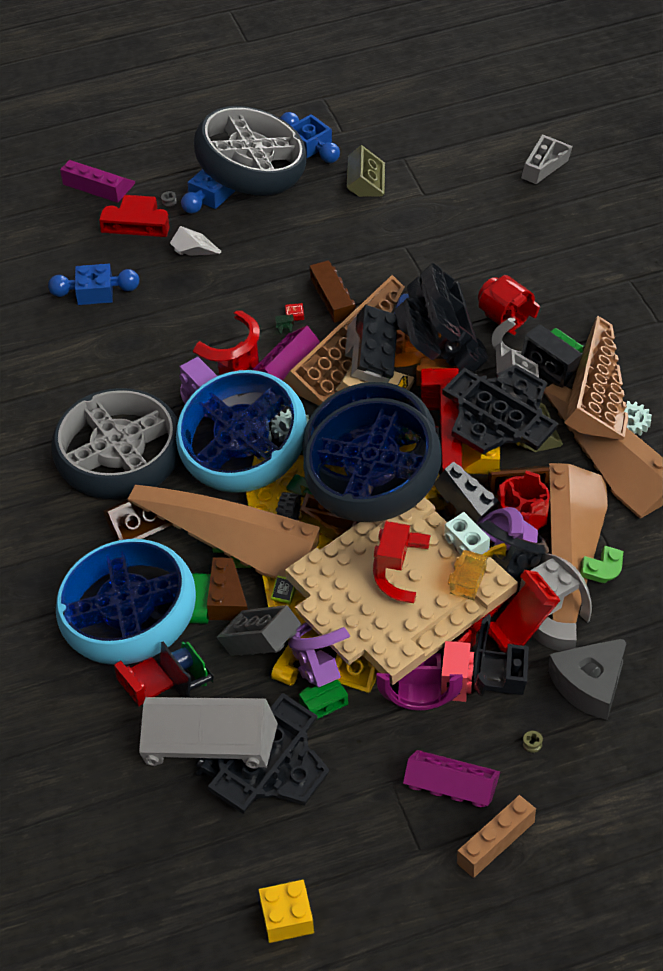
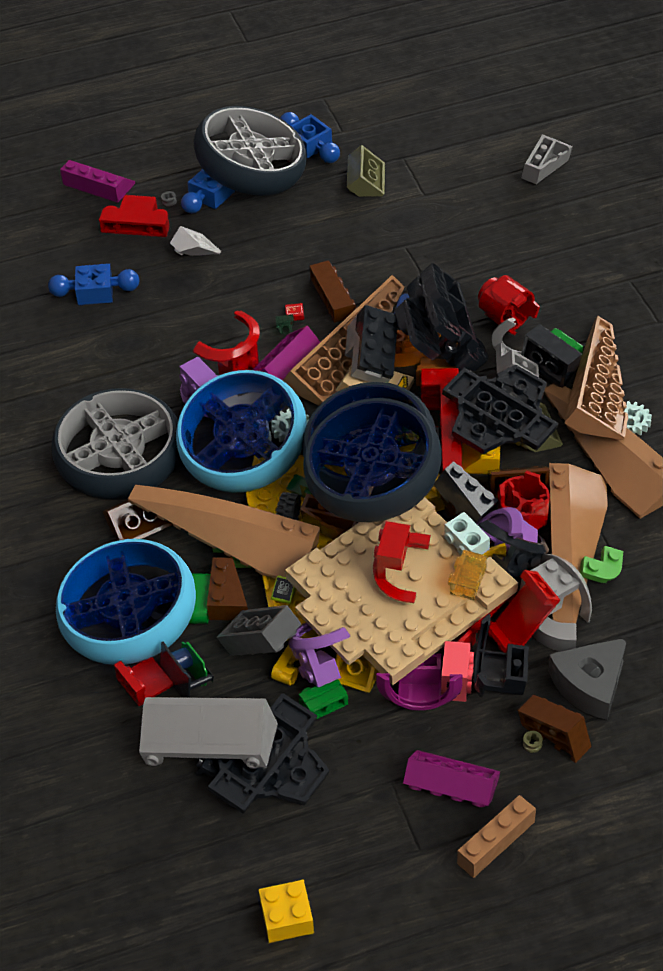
none -> reddish brown wedge [518,694,592,763]

